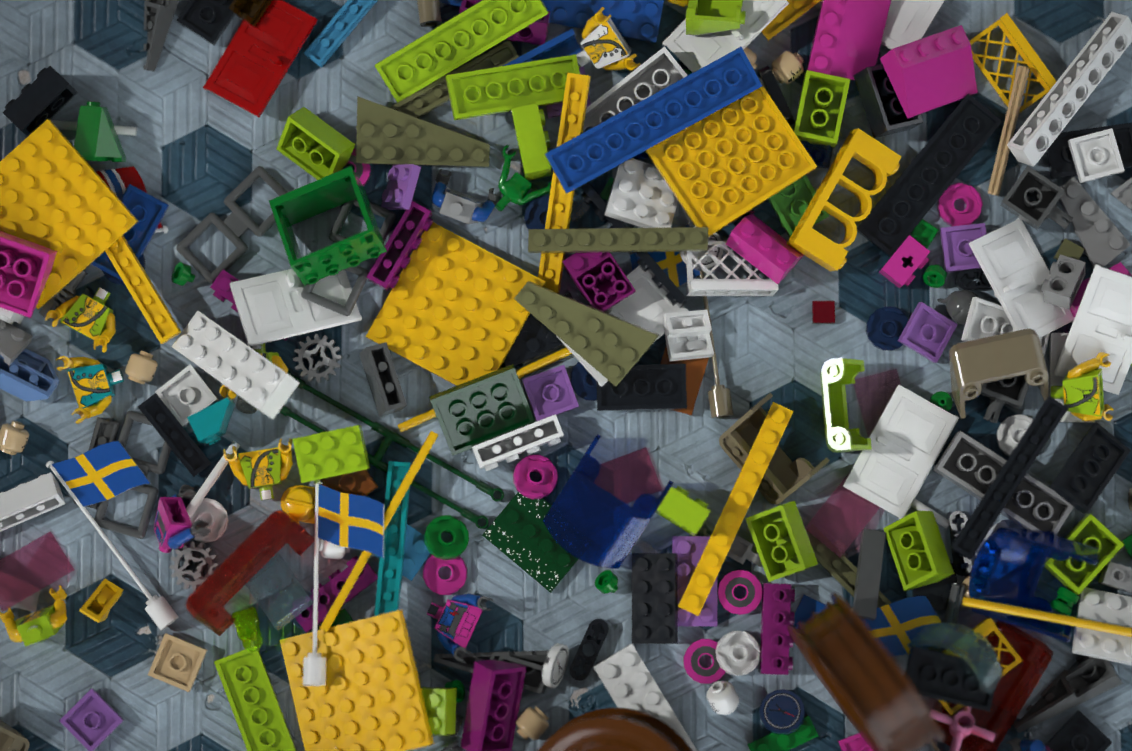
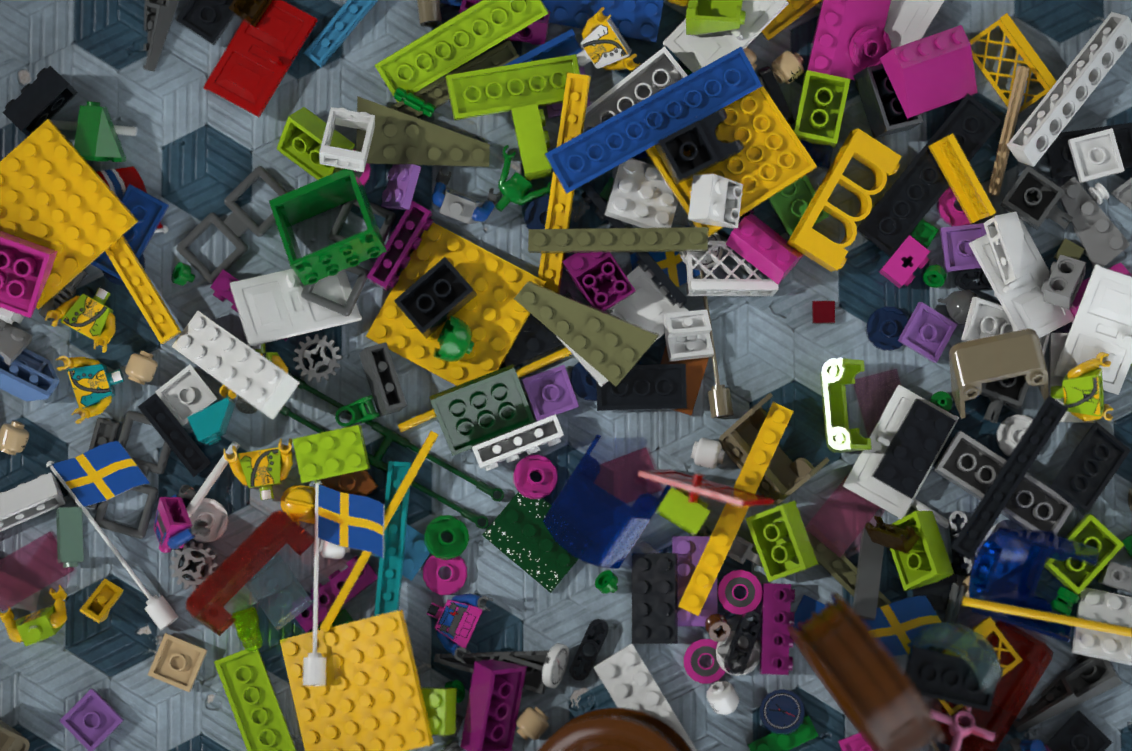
none -> sand green window [56,507,84,568]
none -> white window [319,107,375,172]
none -> green piece [335,395,380,428]
none -> green axle [394,87,436,117]
none -> black brick [394,257,477,338]
none -> green cylinder [434,315,474,362]
none -> red door [638,469,774,507]
none -> black brick [655,109,745,185]
none -> white slope [688,174,743,228]
none -> white head [691,438,725,469]
none -> reddish brown wheel [705,614,731,642]
none -> black beam [724,611,762,674]
none -> dark pink tile [849,26,891,69]
none -> dark brown hinge [864,515,920,554]
none -> black plate [872,398,956,499]
none -> yellow fence [928,133,996,224]
none -> white slope [983,211,1024,286]
none -> white bush [1088,182,1110,204]

